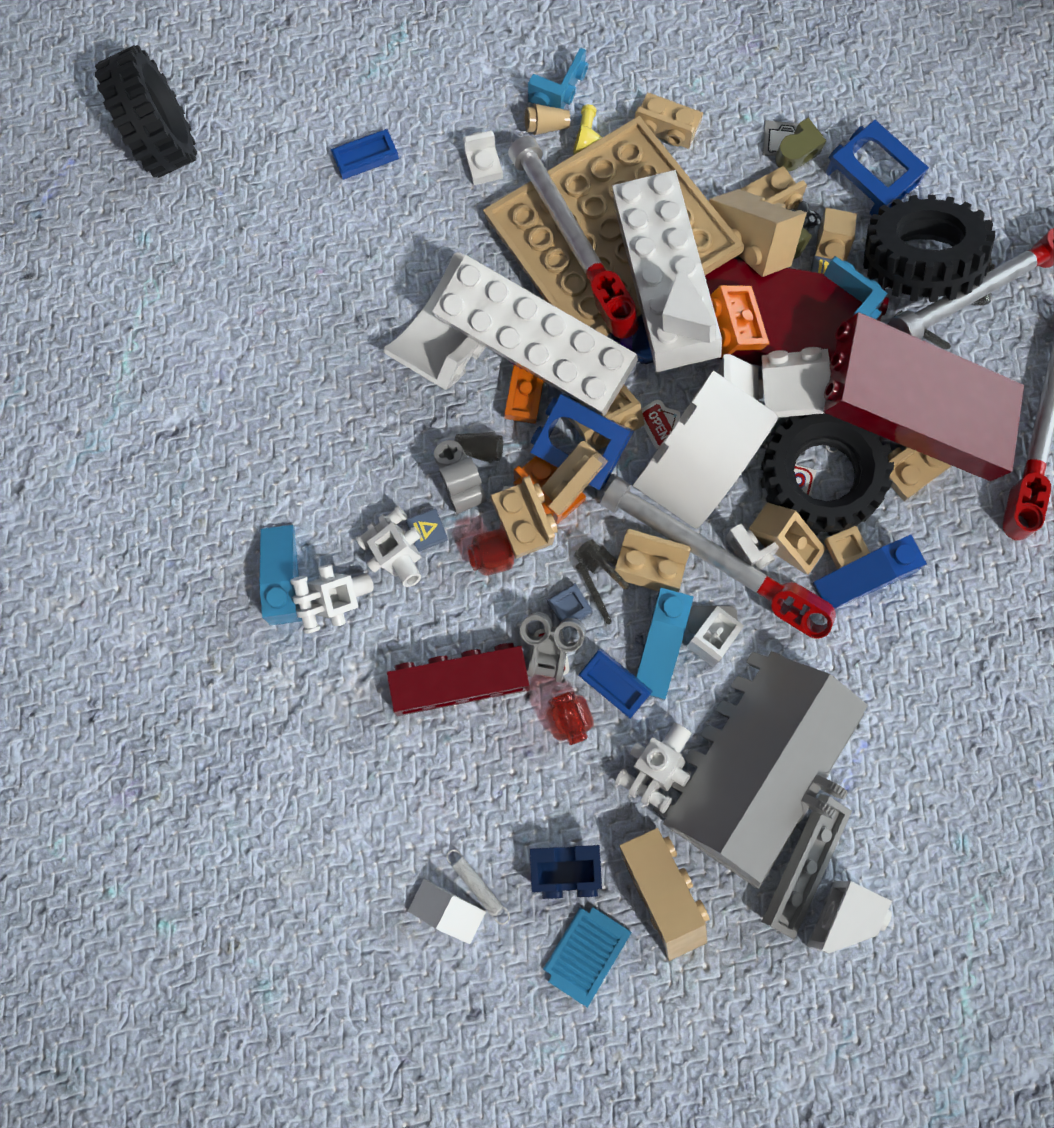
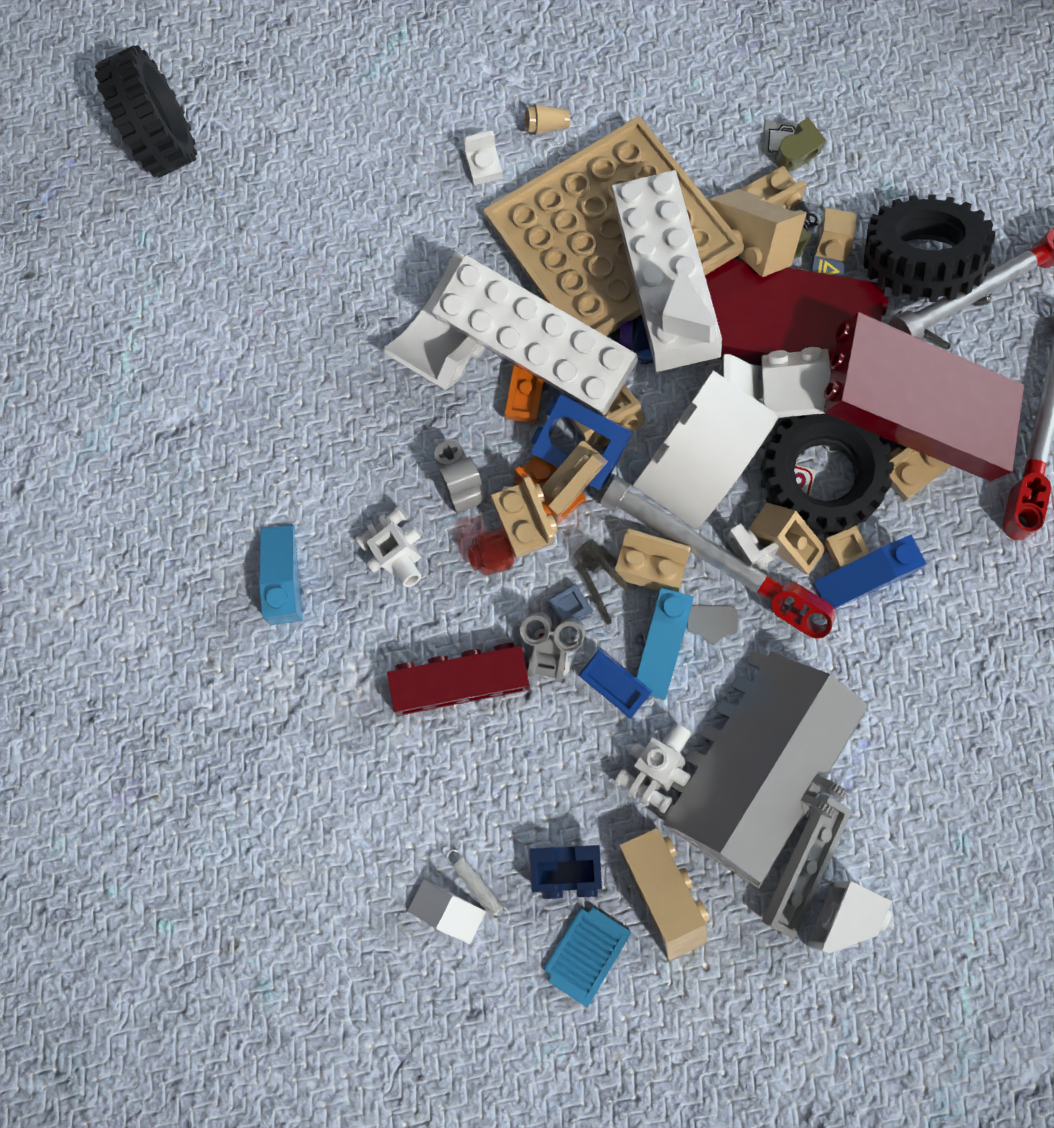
white piece [290,564,374,634] -> none
blue tile [331,129,399,180] -> none
sand blue tile [405,508,448,552] -> none
clear smoke cone [454,431,503,463] -> none
piece [508,136,639,338] -> none
dark azure bracket [528,47,589,109] -> none
clear red head [544,691,594,745] -> none
light yellow bar [573,104,603,155] -> none
tan bracket [635,92,703,149] -> none
sticker [641,400,681,449] -> none
white slope [686,606,744,667] -> none
orange bracket [710,285,769,358] -> none
dark azure bracket [824,256,888,320] -> none
blue panel [826,120,929,215] -> none

